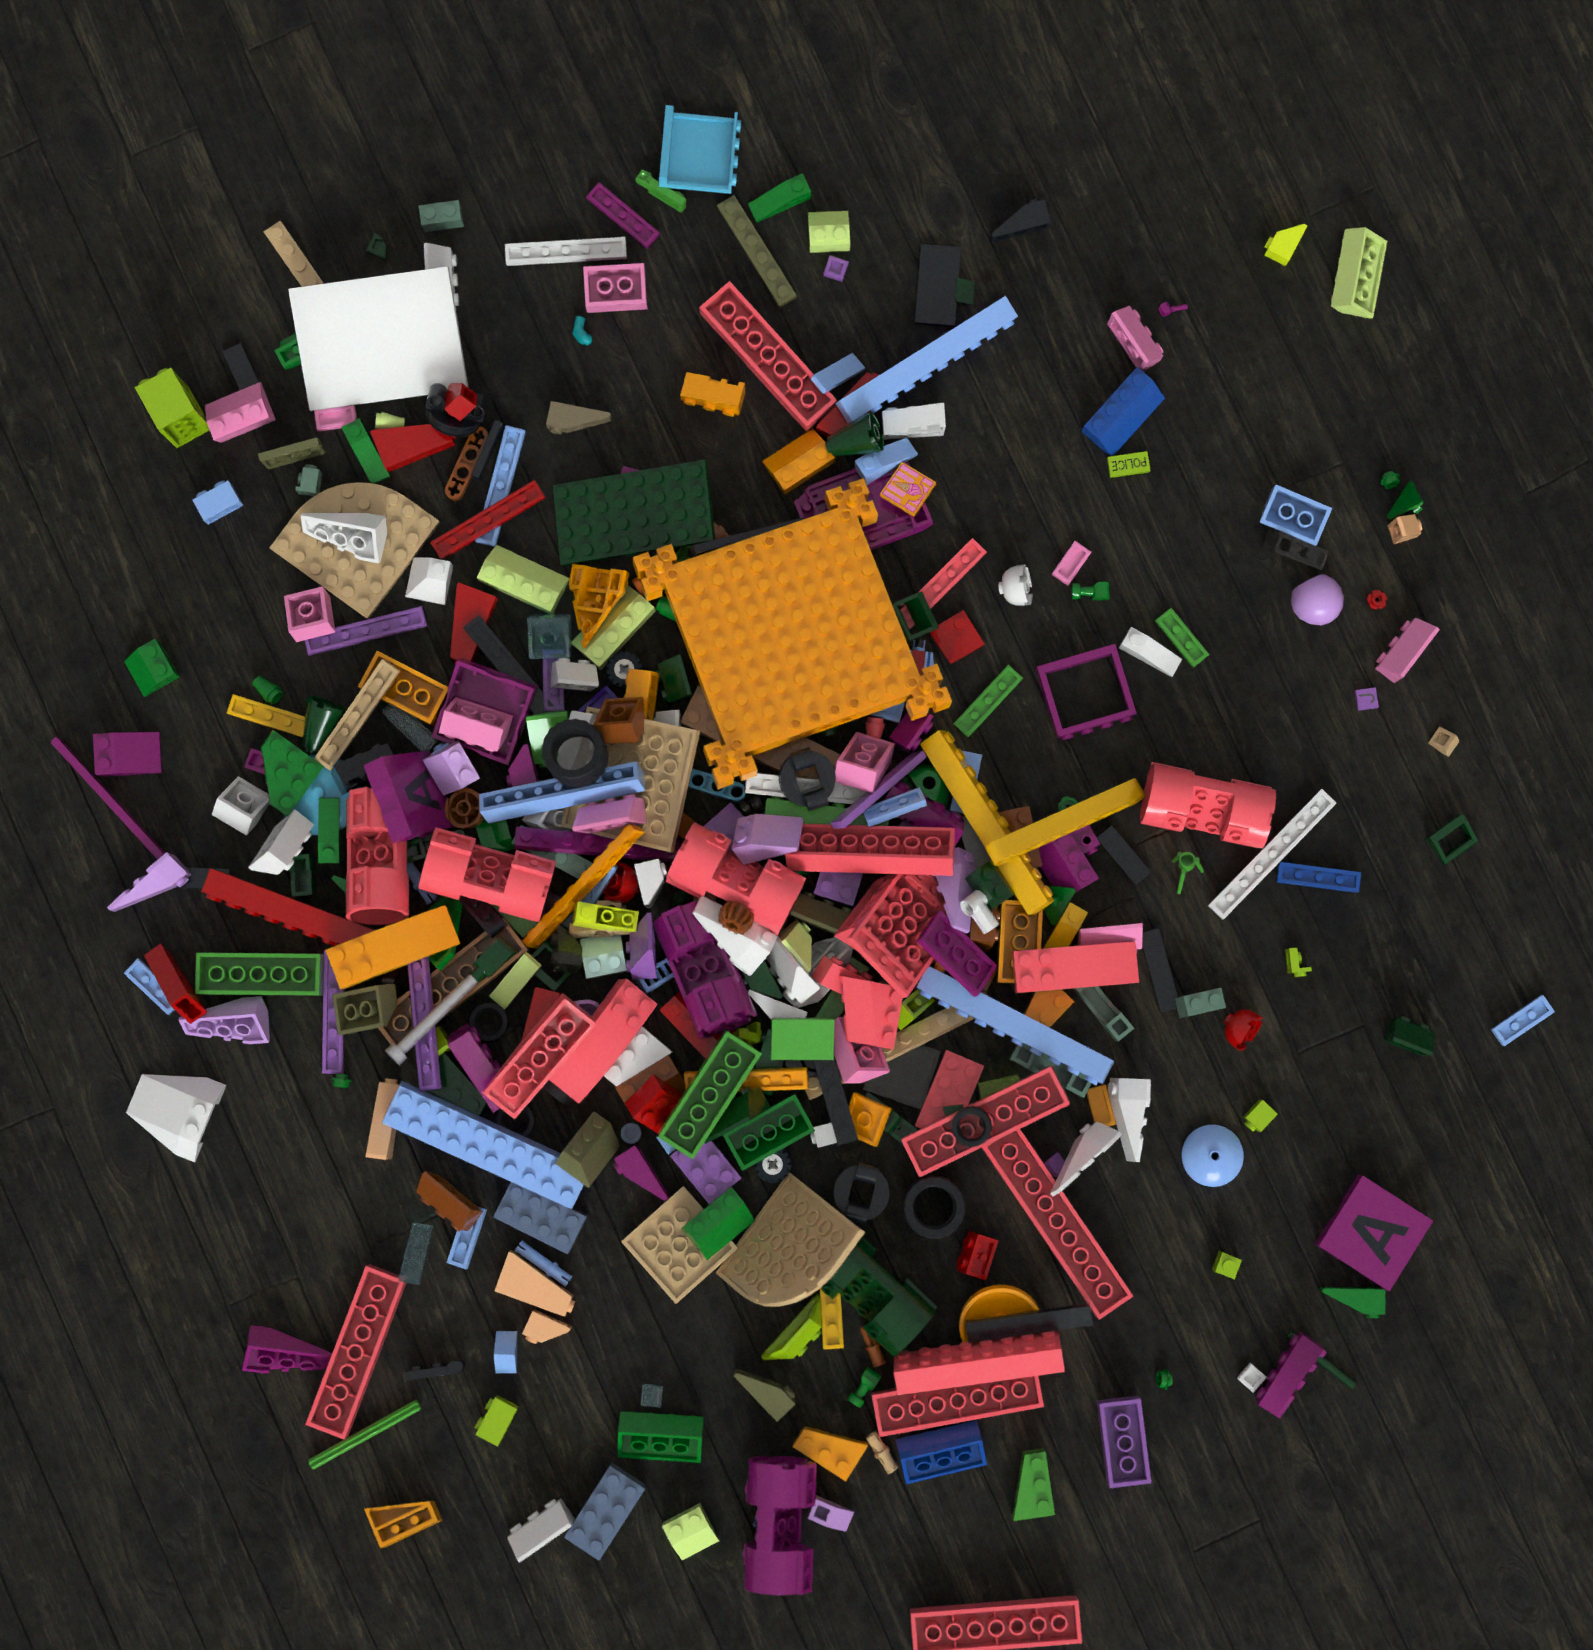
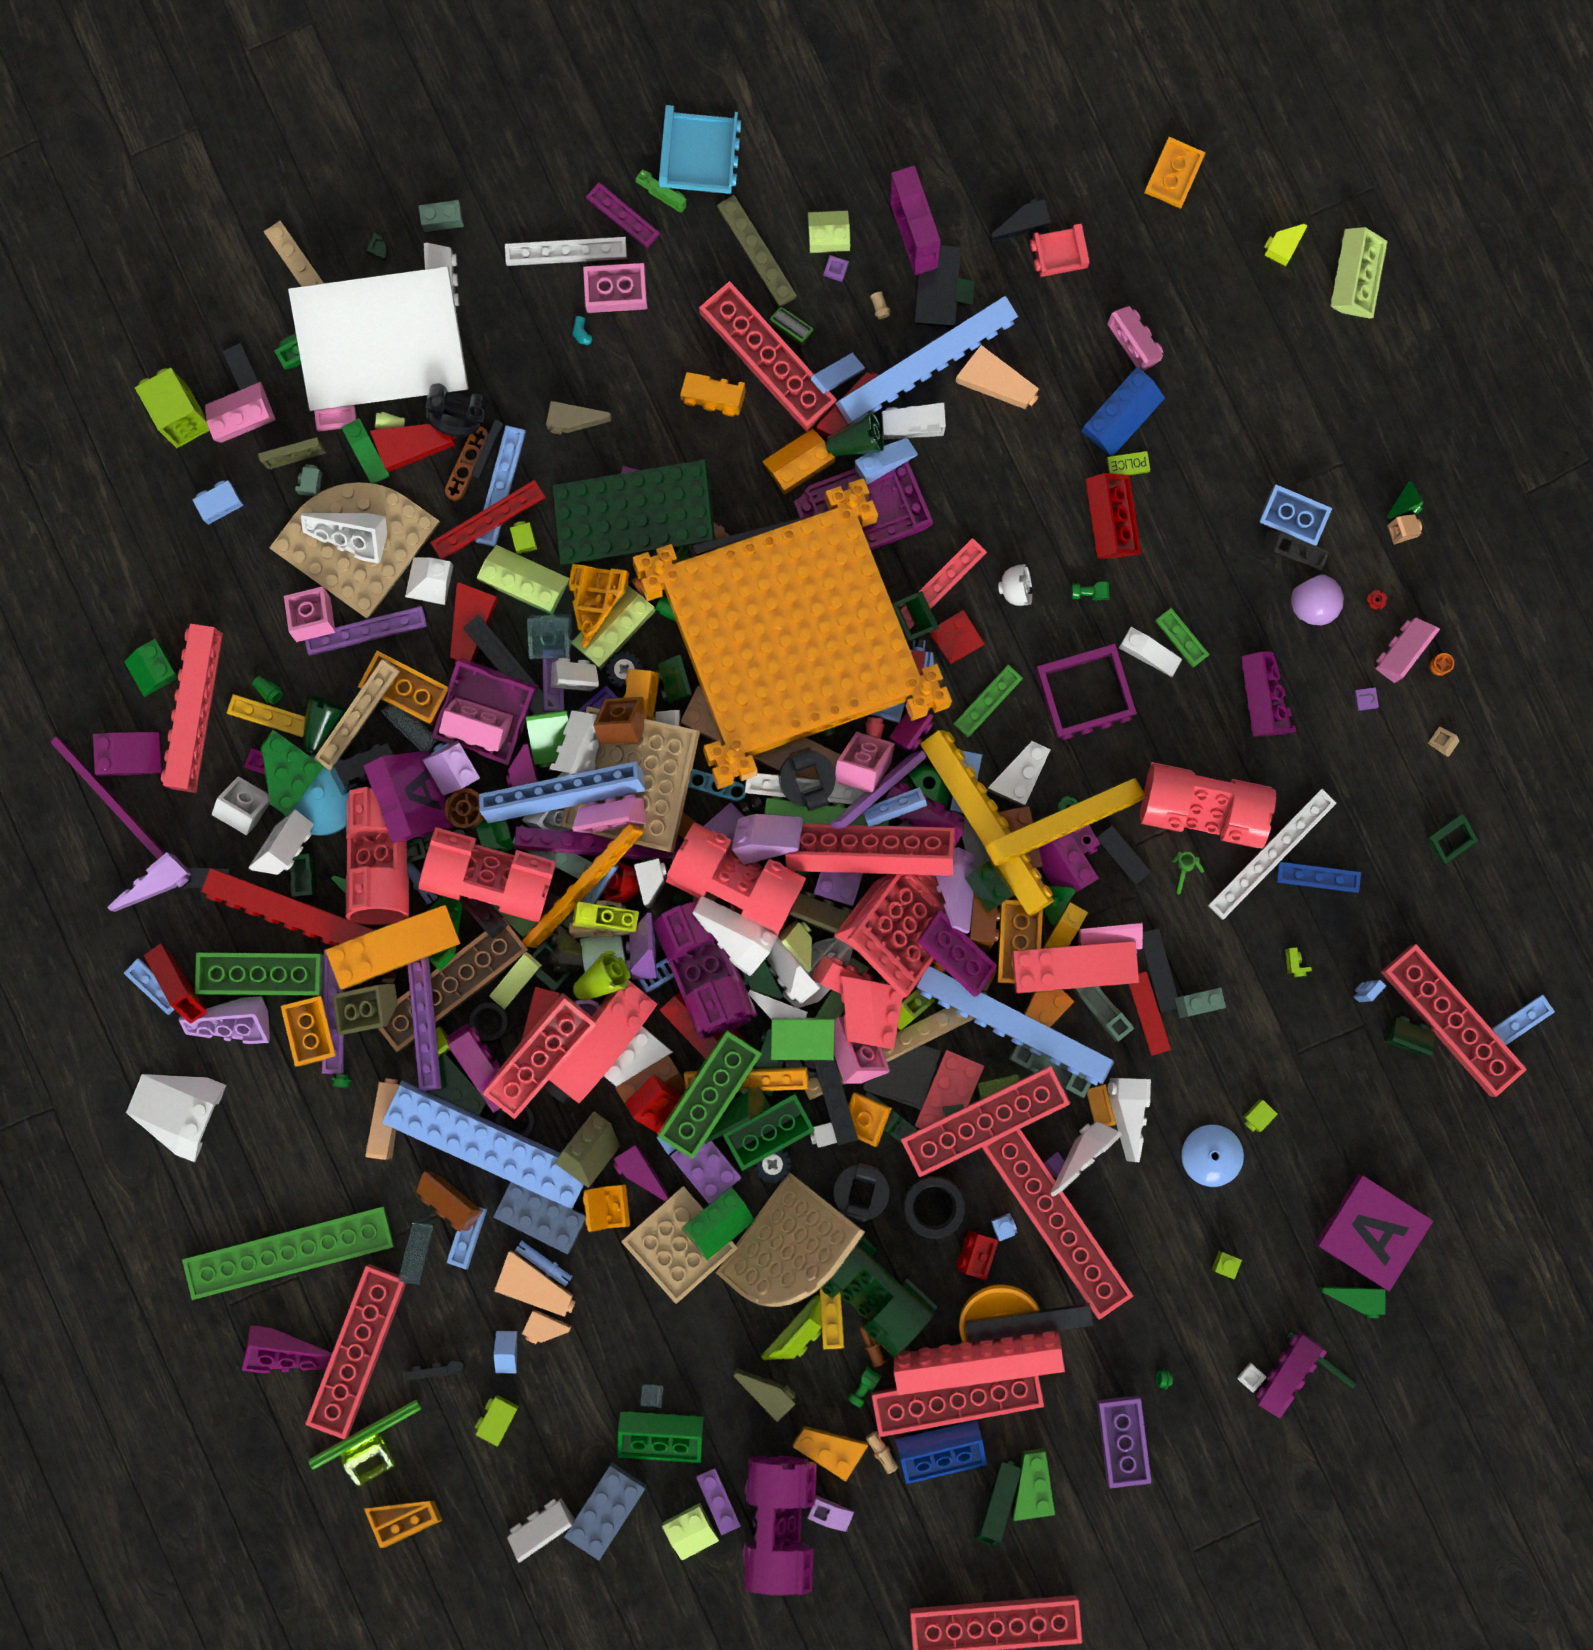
green slope [318,797,341,863] -> none
flat silver piece [385,936,516,1065] -> none
red slope [444,383,478,421] -> none
black tyre [542,719,609,788] -> none
sand blue tile [621,1123,642,1144] -> none
dark orange gear [718,901,754,935] -> none
lime bracket [733,1022,762,1046] -> none
green slope [748,173,811,223] -> none
tile [880,462,936,517] -> none
black tyre [951,1106,992,1147] -> none
white piece [960,890,999,934] -> none
bright pink tile [1051,541,1091,586] -> none
magenta hand [1158,302,1188,317] -> none
red cylinder [1224,1009,1263,1051] -> none
green plate [1381,471,1400,489] -> none
none -> coral brick [161,624,223,793]
none -> bright green plate [182,1206,394,1300]
none -> light orange slope [281,996,336,1066]
none -> clear neon green tile [341,1434,395,1486]
none -> lime brick [510,521,537,554]
none -> lime cone [573,951,631,1001]
none -> light orange bracket [583,1185,630,1232]
none -> medium lavender plate [696,1467,741,1535]
none -> slope [769,307,814,345]
none -> tan pin [870,292,890,319]
none -> magenta tile [890,165,940,276]
none -> light nougat slope [955,345,1039,409]
none -> dark green slope [975,1460,1022,1546]
none -> white wedge [987,741,1051,807]
none -> light blue brick [991,1213,1017,1241]
none -> coral panel [1030,224,1089,277]
none -> red slope [1086,473,1142,559]
none -> red tile [1128,971,1171,1056]
none -> light orange plate [1144,137,1205,209]
none -> magenta wedge [1241,652,1297,737]
none -> light blue plate [1354,980,1386,1002]
none -> coral brick [1381,944,1527,1097]
none -> orange wheel [1429,653,1454,676]

